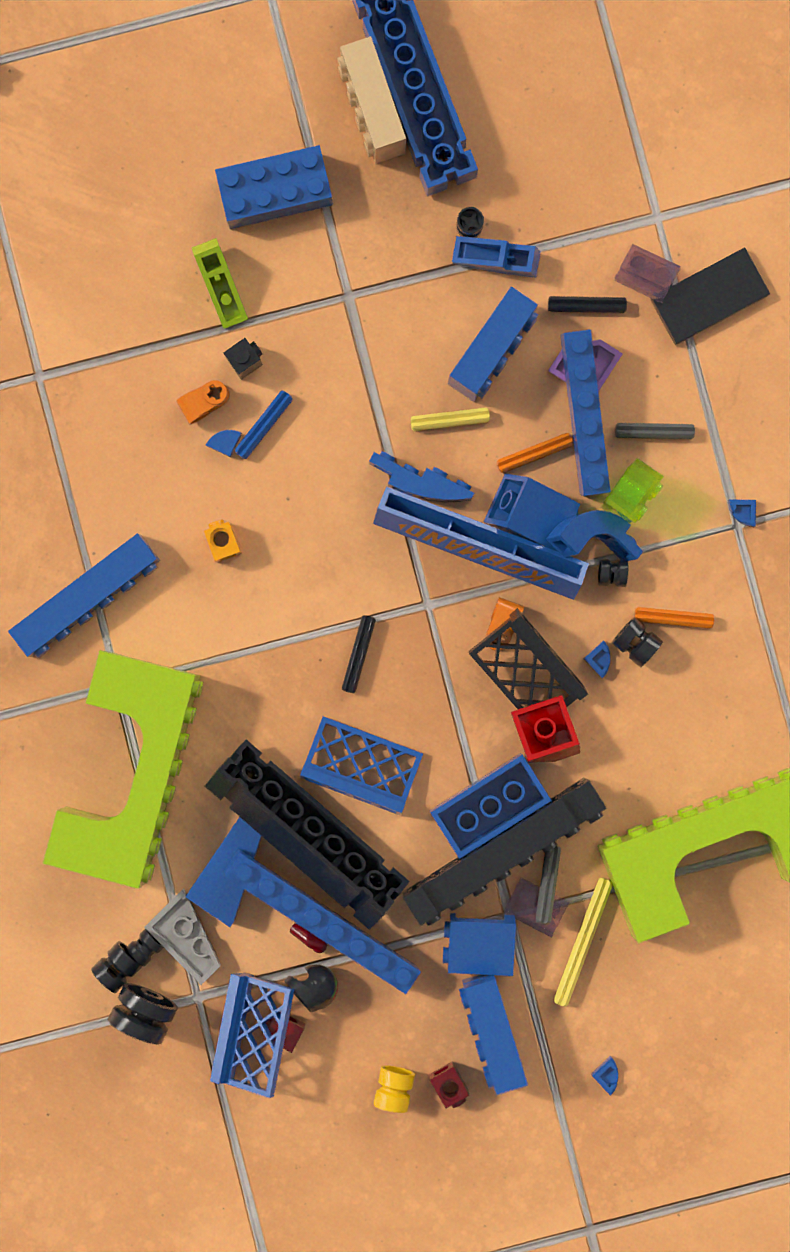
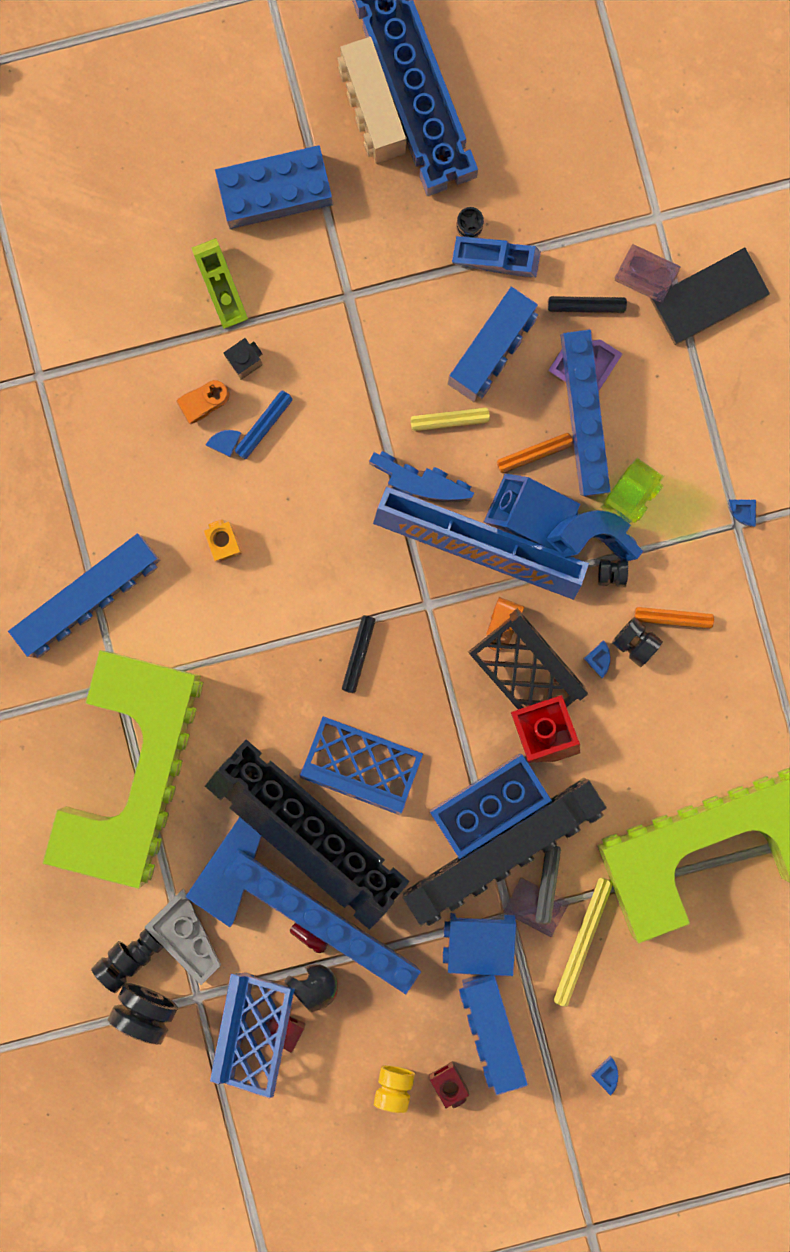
dark grey axle [615,423,695,439] -> none

